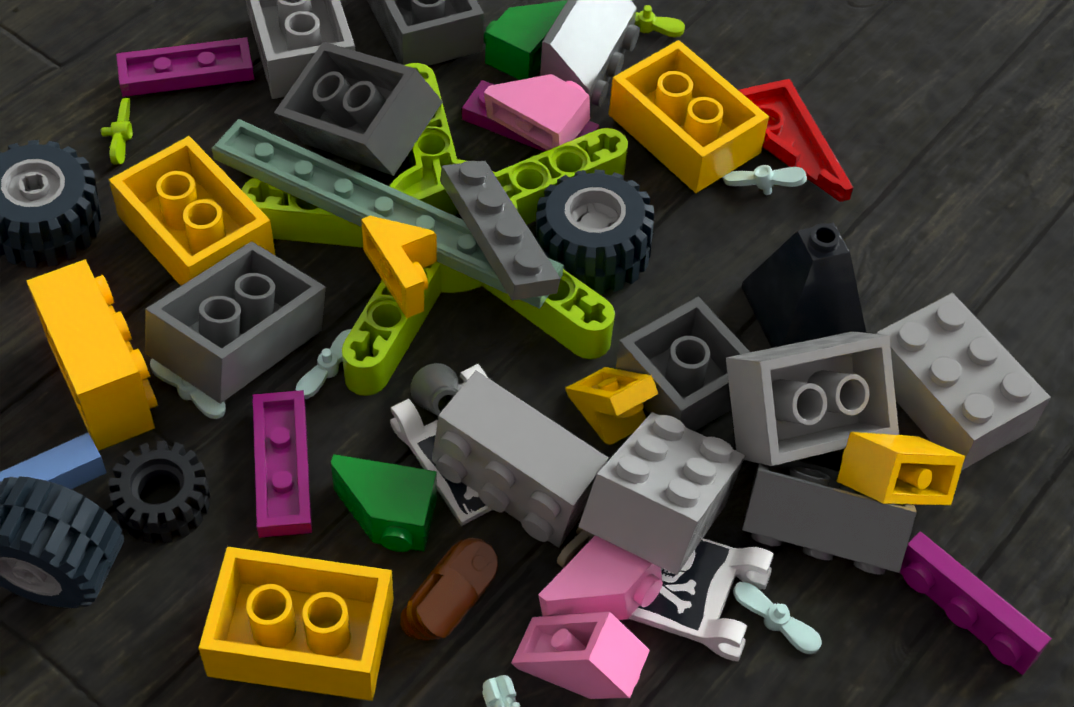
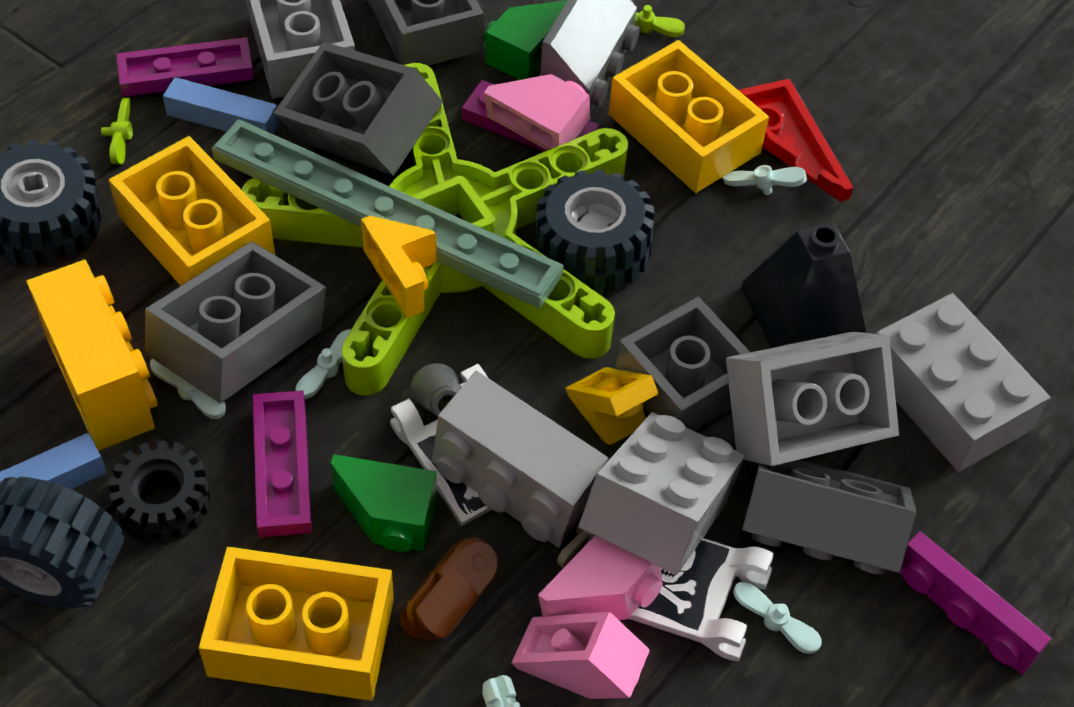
dark grey plate [440,161,561,301] -> none
yellow brick [837,432,965,505] -> none
none -> medium blue piece [163,77,279,134]

